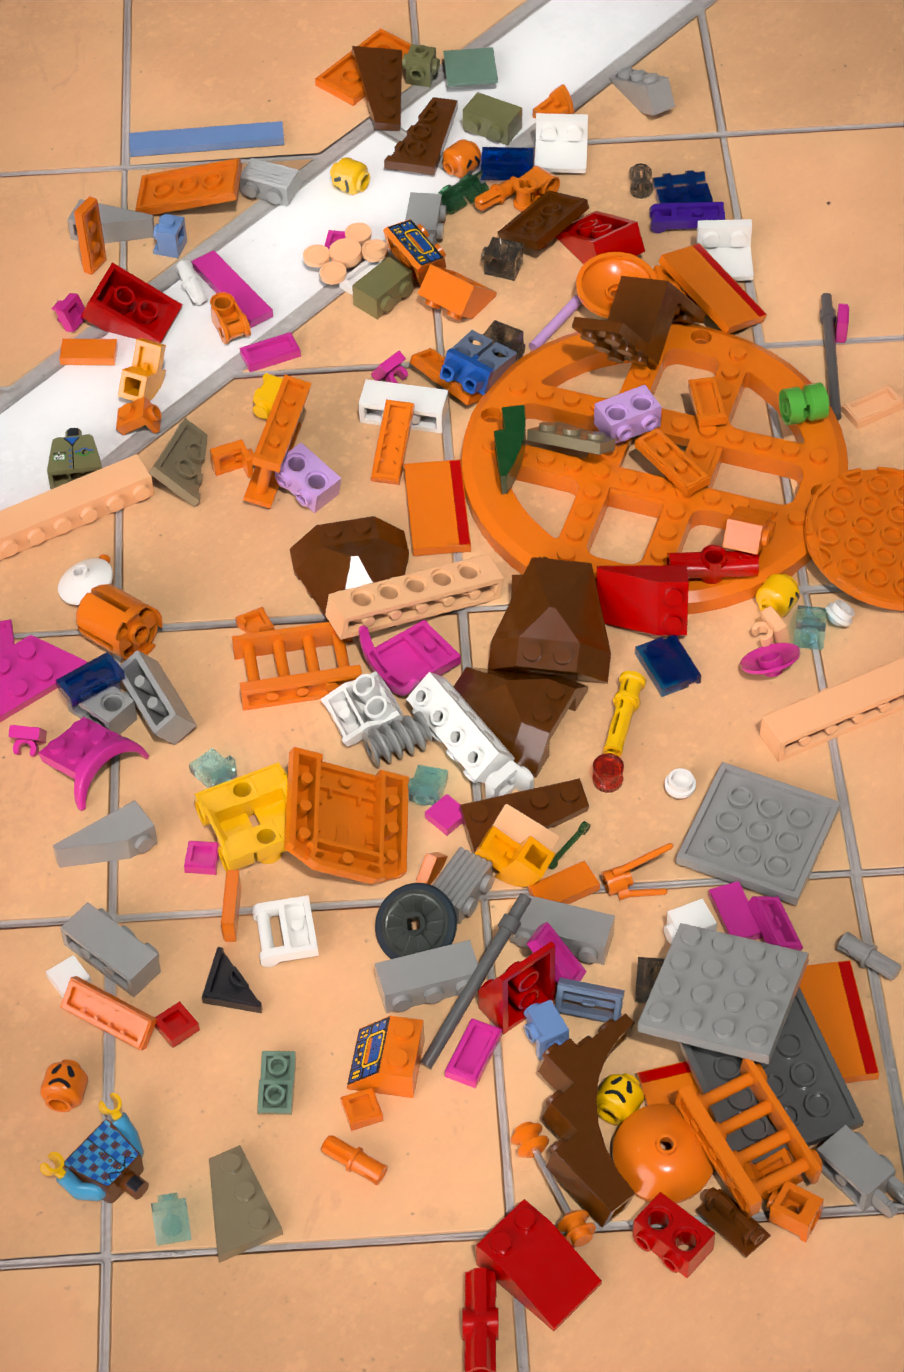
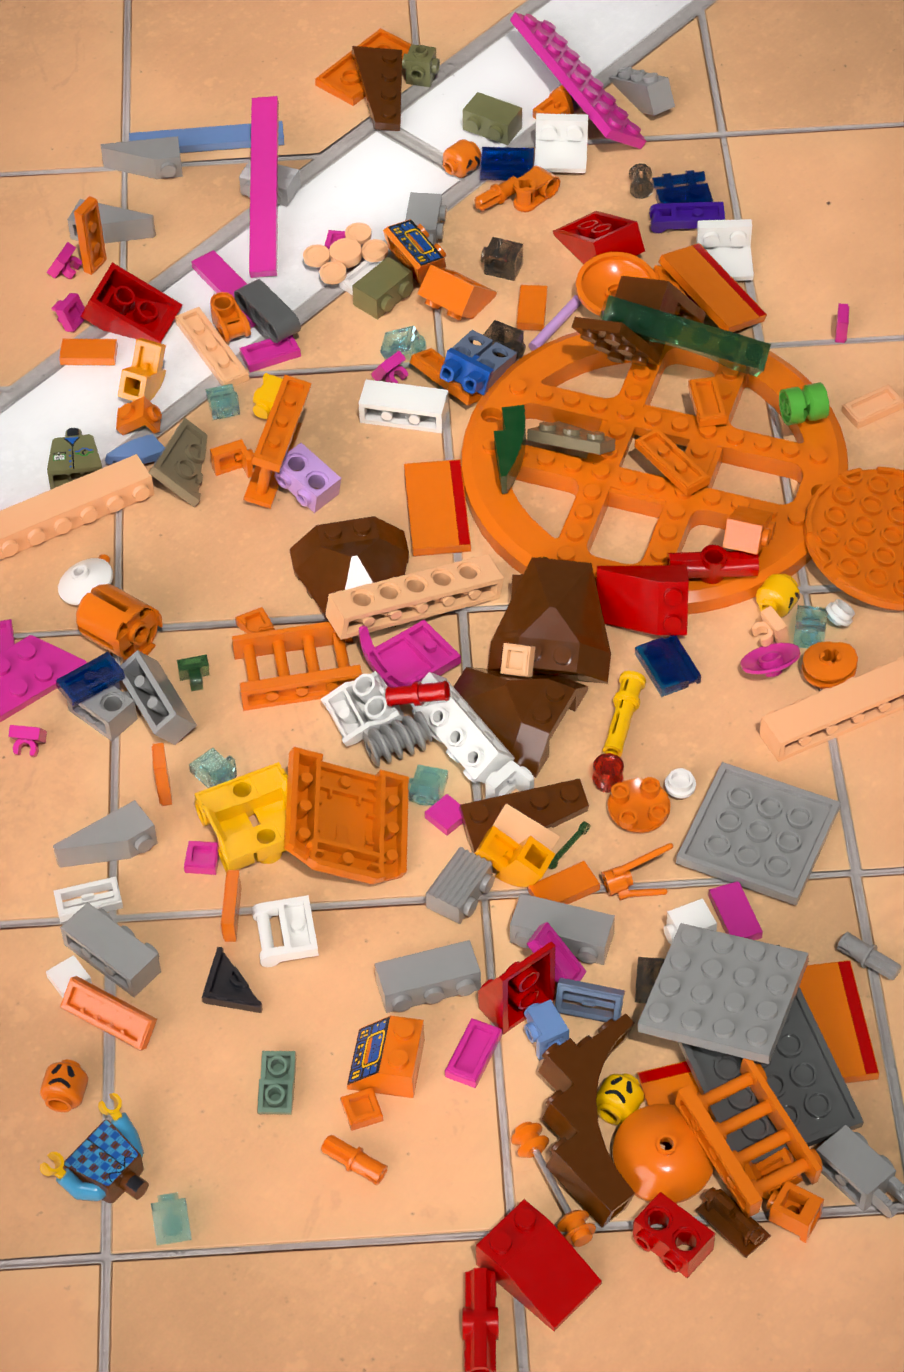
dark pink piece [38,717,149,811] -> none
orange tile [135,158,242,215] -> none
medium blue brick [153,214,187,259] -> none
red plate [155,1001,200,1048] -> none
white axle [176,260,207,305] -> none
dark tan wing [209,1145,283,1263] -> none
yellow head [330,157,370,195] -> none
orange plate [371,399,415,485] -> none
pearl dark grey wheel [375,883,457,959] -> none
reddish brown wing [384,97,458,175] -> none
orange tile [416,852,448,885] -> none
dark grey bar [420,893,532,1070] -> none
clear green hinge [438,171,489,214] -> none
sand green piece [443,47,498,87] -> none
reddish brown plate [497,190,589,251] -> none
lavender brick [594,384,662,444] -> none
dark pink tile [747,896,803,951] -> none
dark grey bar [819,293,842,420] -> none
none -> dark pink tile [46,242,82,279]
none -> white tile [53,876,123,923]
none -> light grey slope [101,136,183,179]
none -> medium blue slope [105,434,165,465]
none -> orange tile [151,743,172,806]
none -> light nougat tile [175,307,249,390]
none -> clear green tile [177,654,210,691]
none -> clear light blue bracket [205,384,240,420]
none -> dark grey beam [234,279,301,343]
none -> dark pink tile [249,96,279,278]
none -> clear light blue bracket [380,326,426,359]
none -> red pin [385,681,450,707]
none -> light nougat tile [501,643,535,677]
none -> dark pink plate [510,12,646,149]
none -> orange tile [517,285,548,331]
none -> clear green arch [599,295,771,377]
none -> orange dish [608,777,671,833]
none -> orange piece [802,641,858,689]

